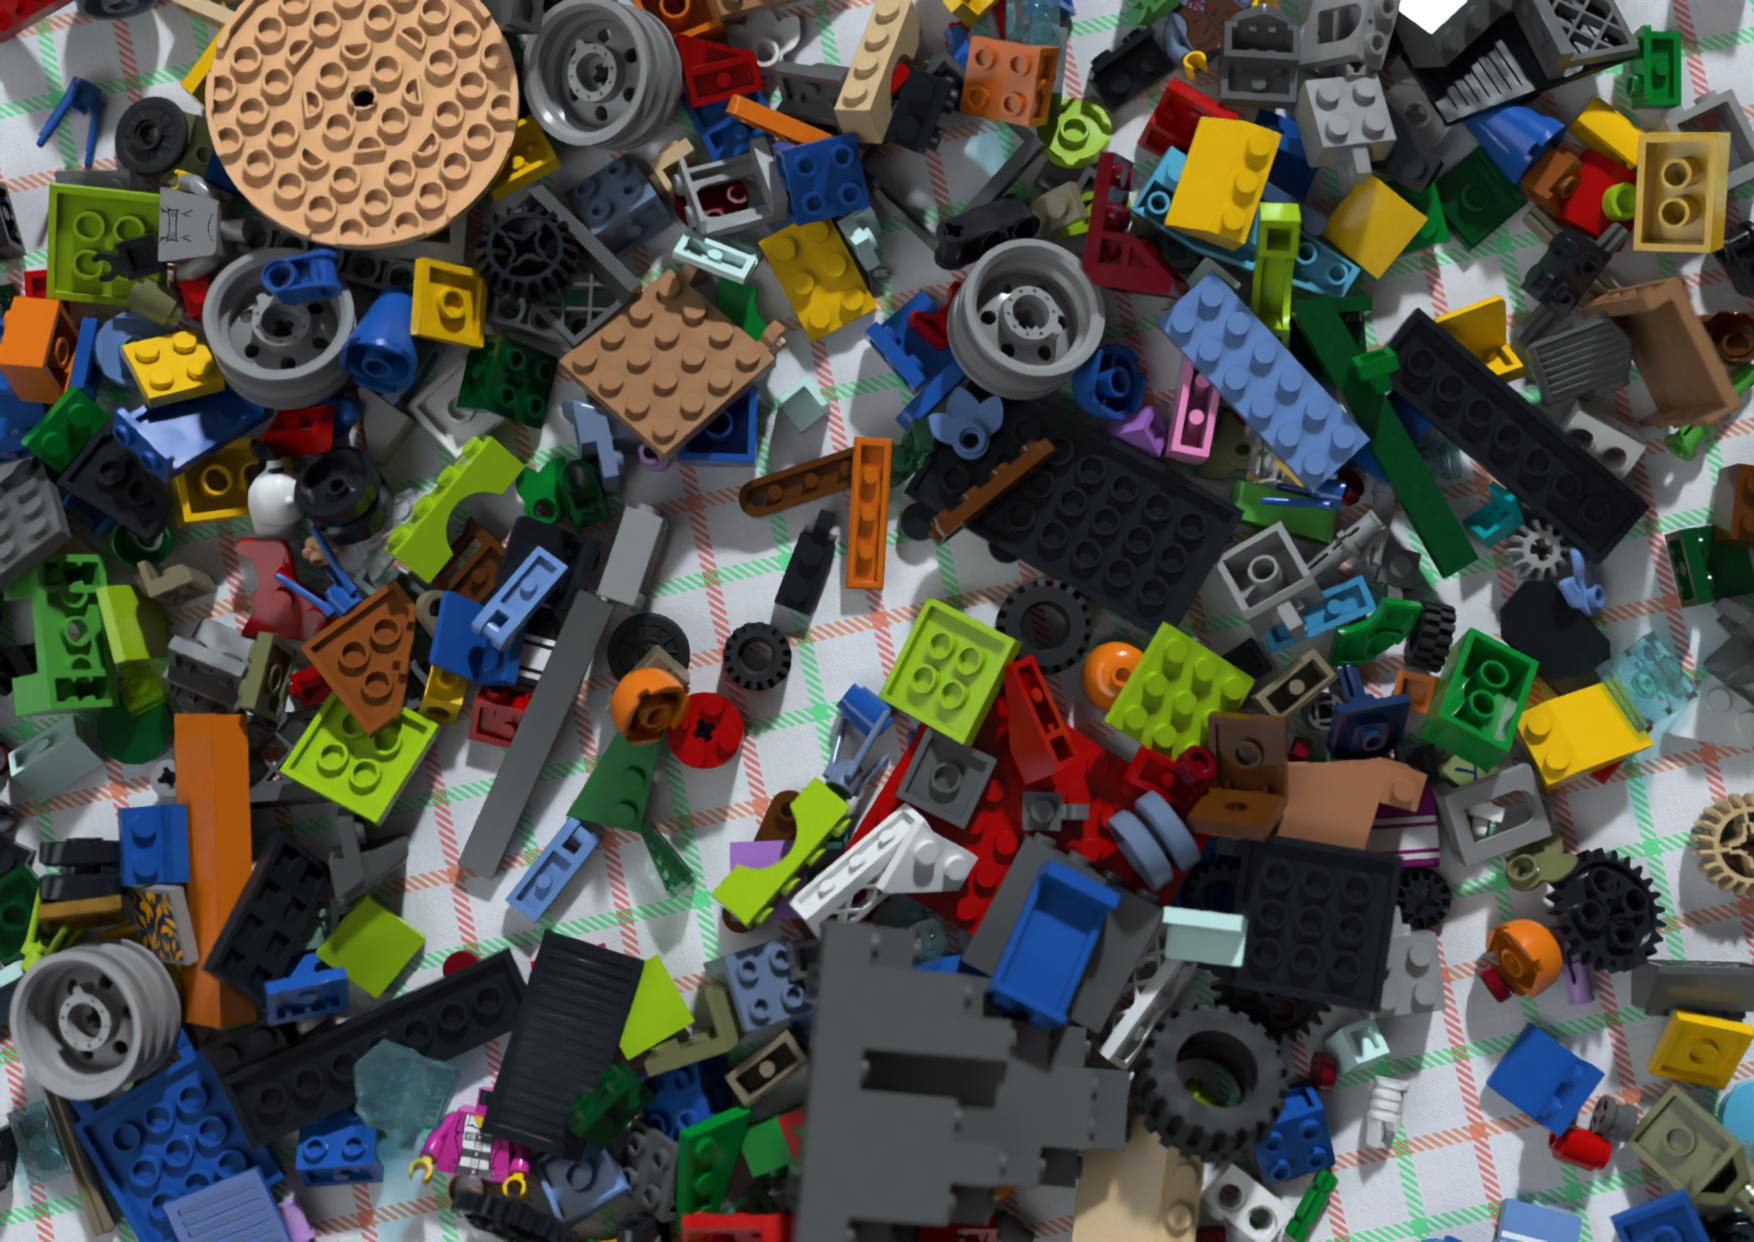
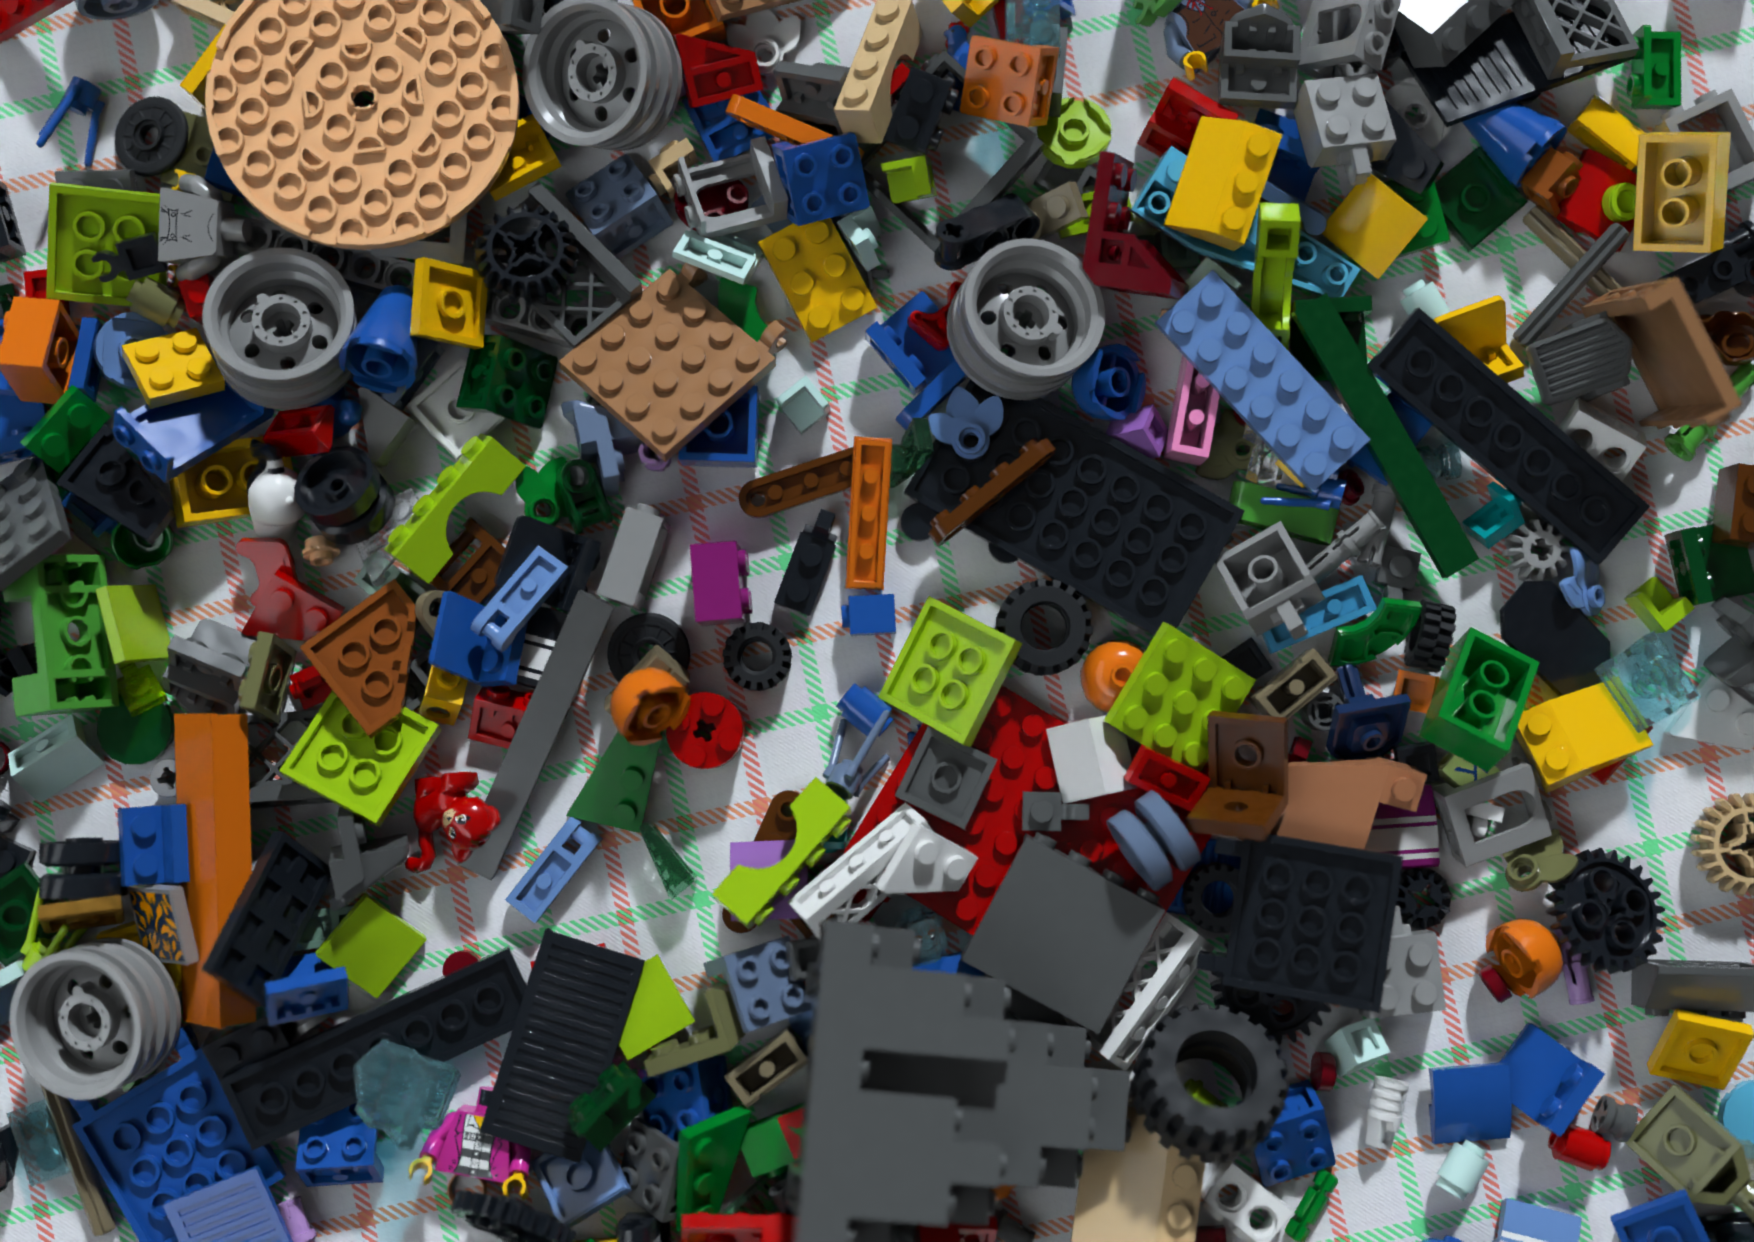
dark tan bracket [137,560,218,607] -> none
blue piece [261,249,343,306] -> none
blue plant [275,525,364,618] -> none
blue panel [984,859,1121,1030] -> none
red slope [1004,654,1081,785] -> none
black bracket [1087,26,1175,114] -> none
light aqua panel [1163,907,1248,967] -> none
dark red tile [1176,746,1216,787] -> none
green tile [1351,346,1400,395] -> none
black bracket [1520,225,1612,318] -> none
none -> red animal [405,772,501,873]
none -> magenta brick [690,541,753,626]
none -> blue brick [841,594,896,636]
none -> lime panel [881,155,937,204]
none -> white slope [1046,715,1138,804]
none -> light aqua brick [1399,279,1451,319]
none -> blue slope [1428,1062,1512,1144]
none -> light aqua brick [1436,1139,1490,1201]
none -> lime panel [1624,577,1695,634]
none -> black brick [1655,245,1747,306]

